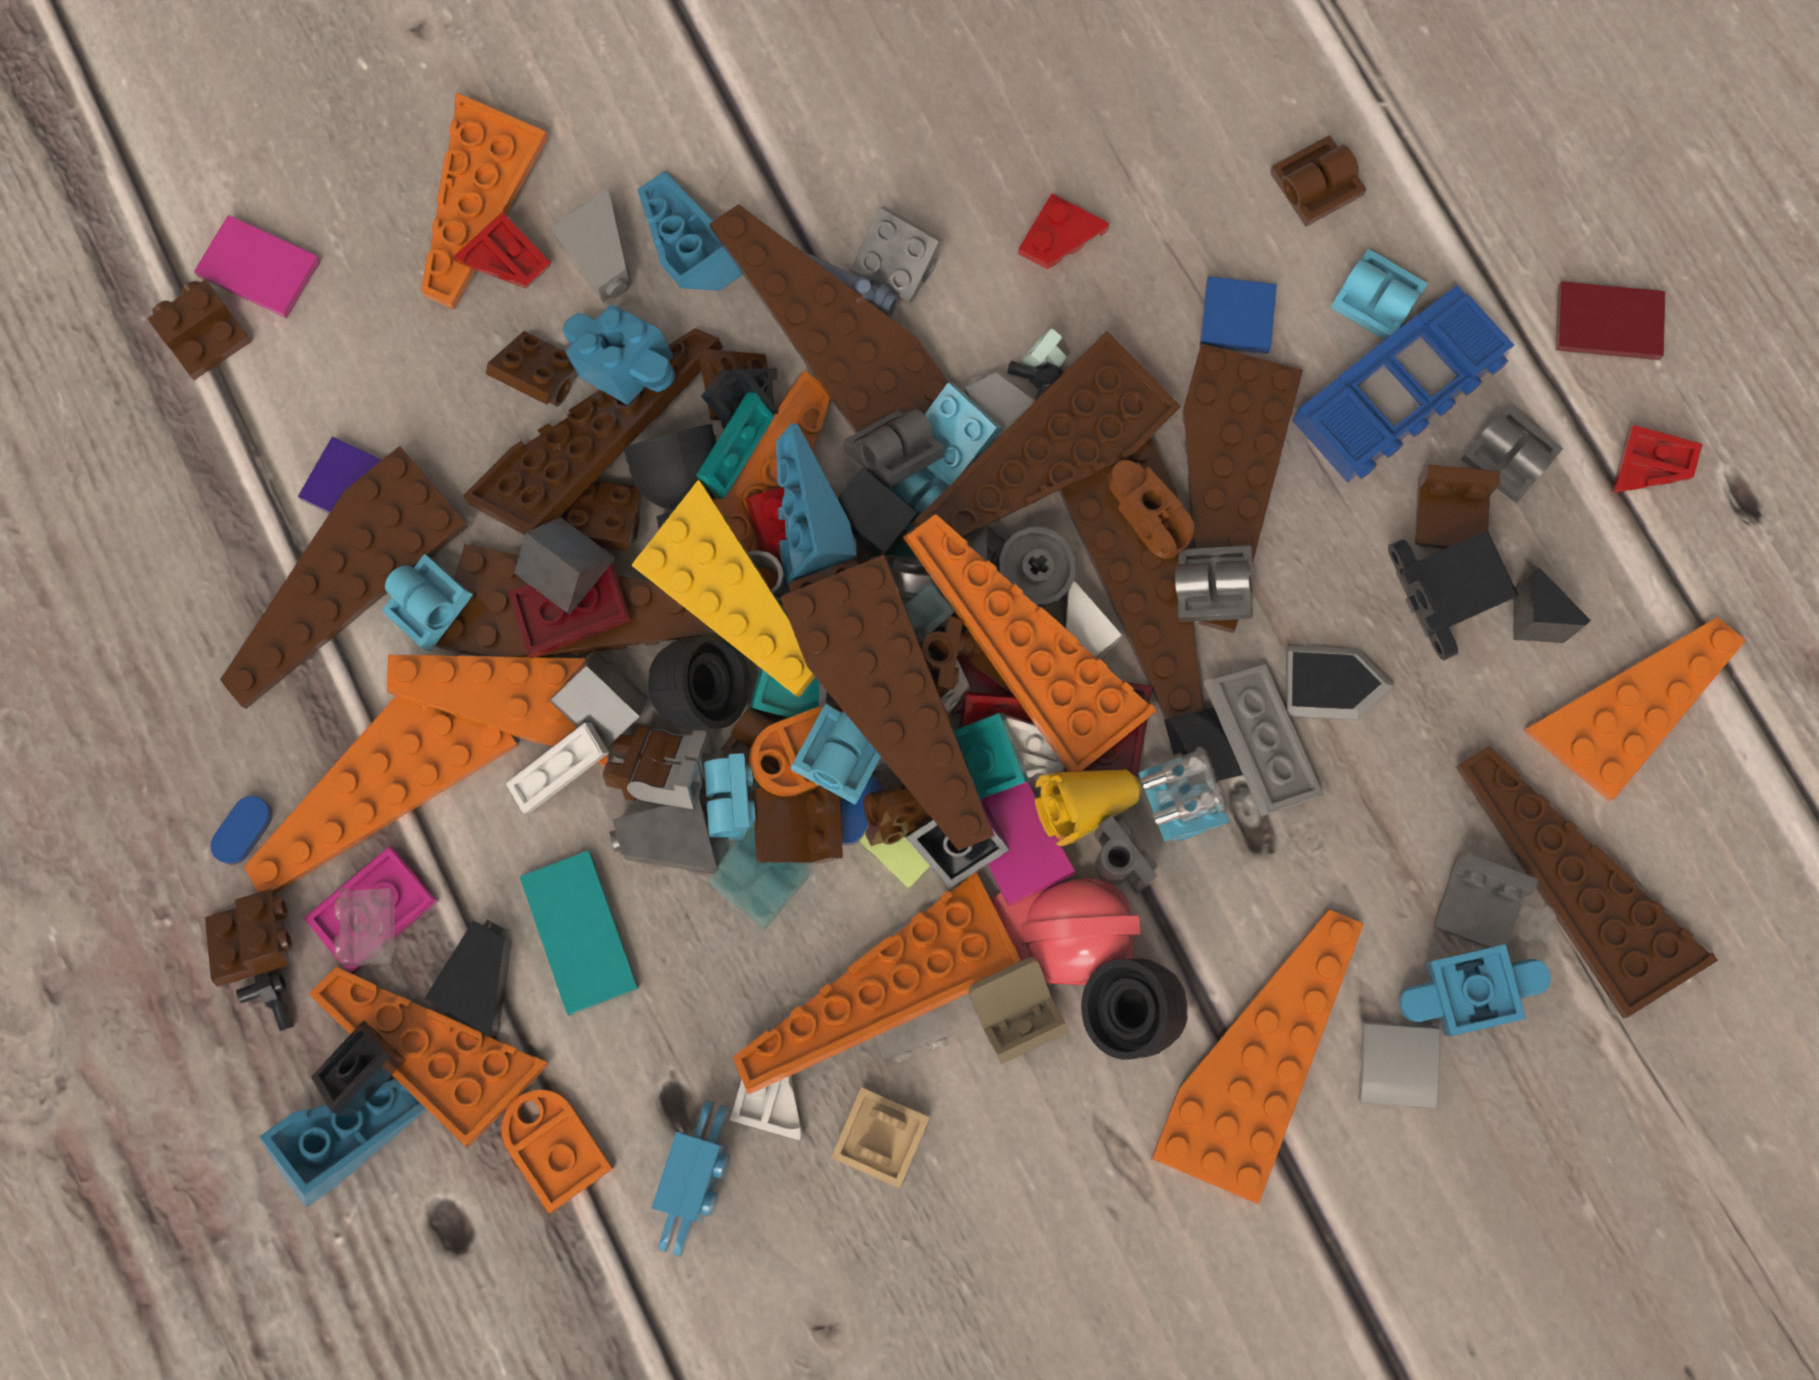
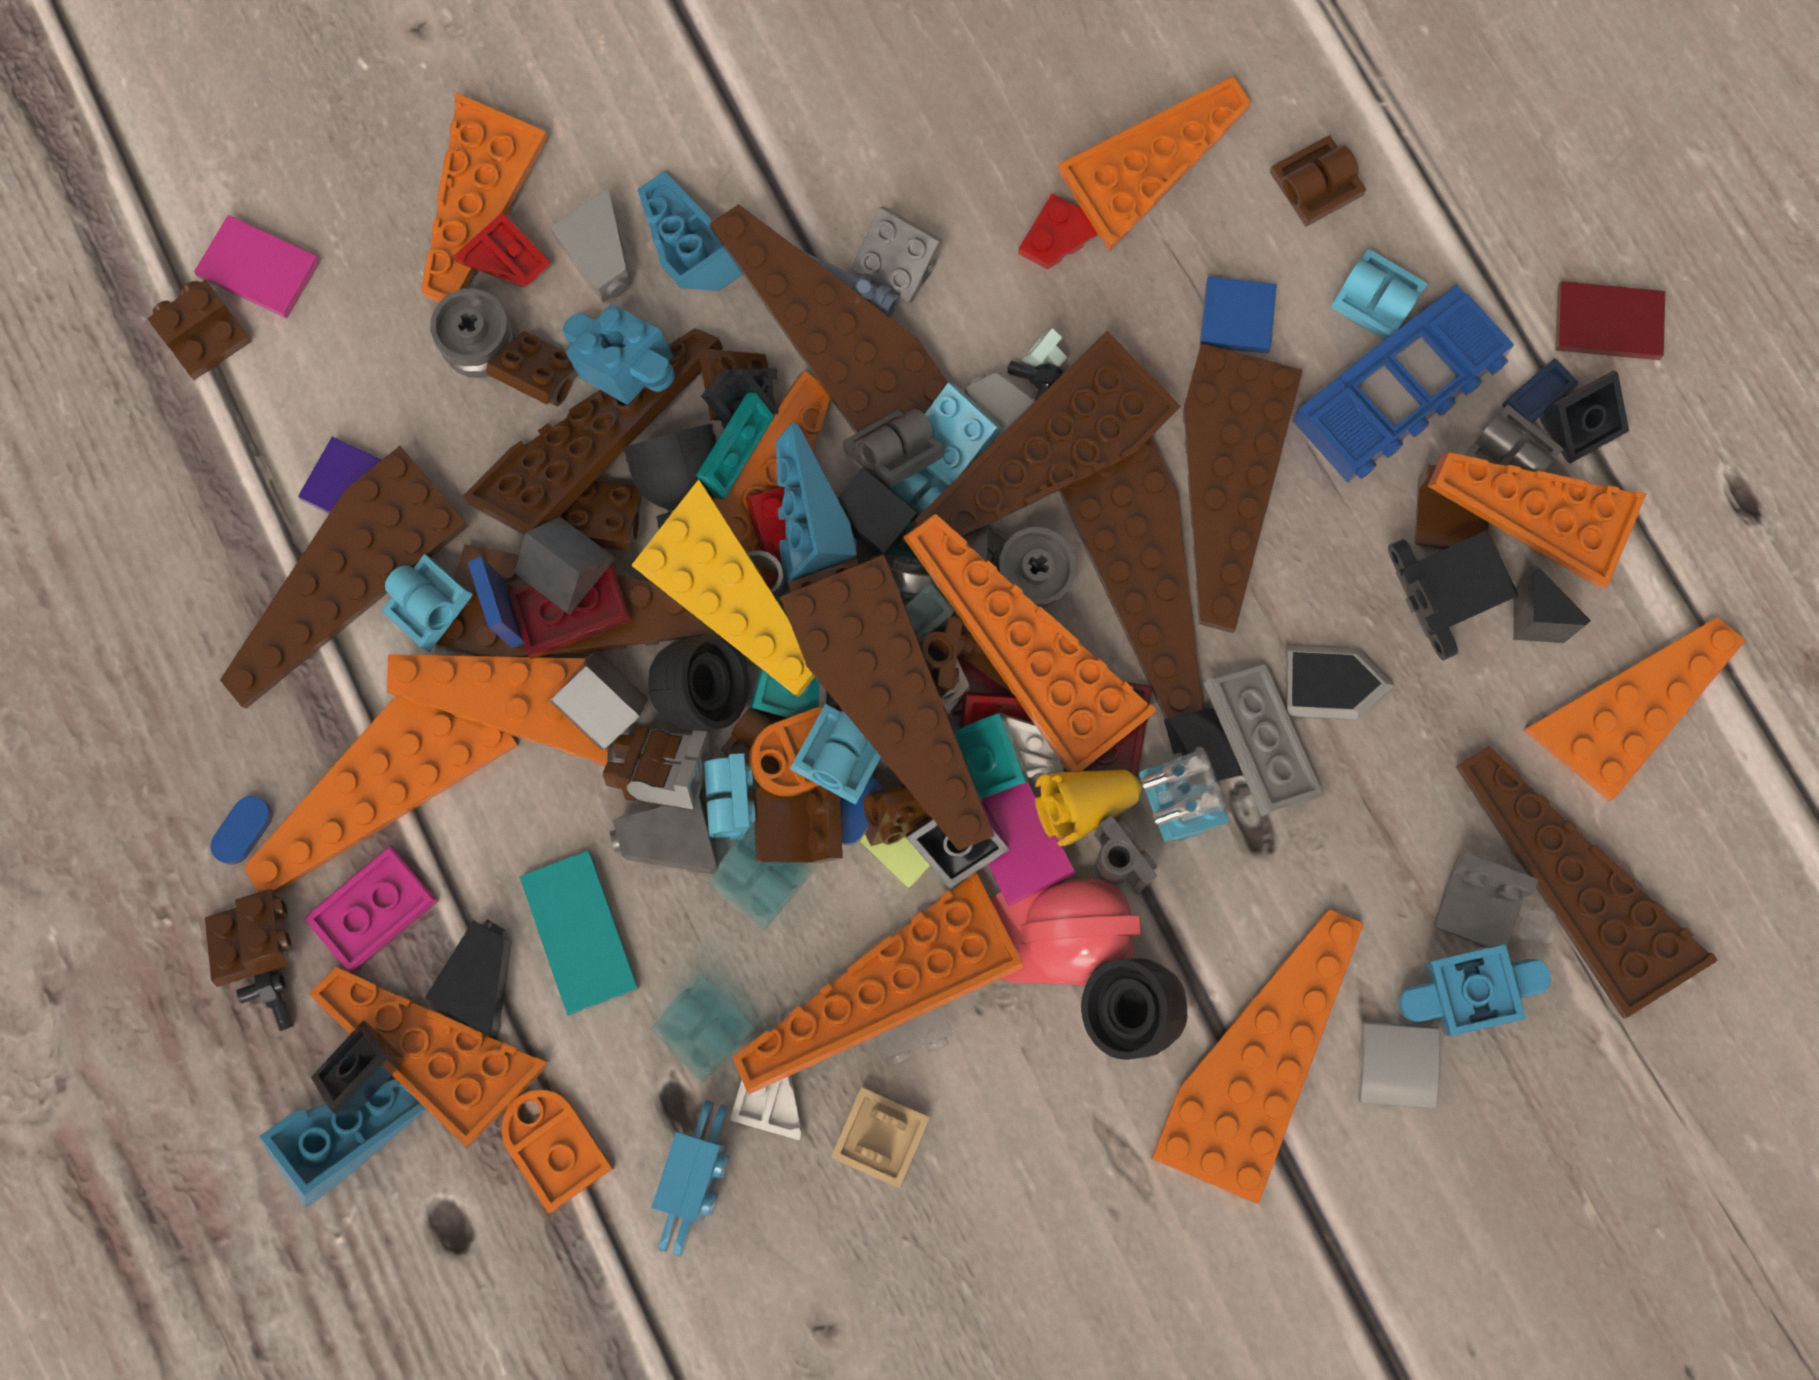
clear bracket [335,888,395,967] -> none
white tile [506,722,609,814] -> none
dark tan bracket [968,957,1069,1064] -> none
white slope [1064,581,1122,658] -> none
dark orange piece [1108,460,1194,559] -> none
flat silver plate [1175,545,1253,622] -> none
red wing [1612,425,1703,493] -> none
none -> flat silver wheel [430,288,516,378]
none -> blue tile [468,557,523,648]
none -> clear light blue plate [650,975,756,1082]
none -> orange wing [1057,76,1251,252]
none -> orange wing [1428,452,1647,588]
none -> dark blue tile [1502,358,1579,424]
none -> black slope [1540,370,1629,464]

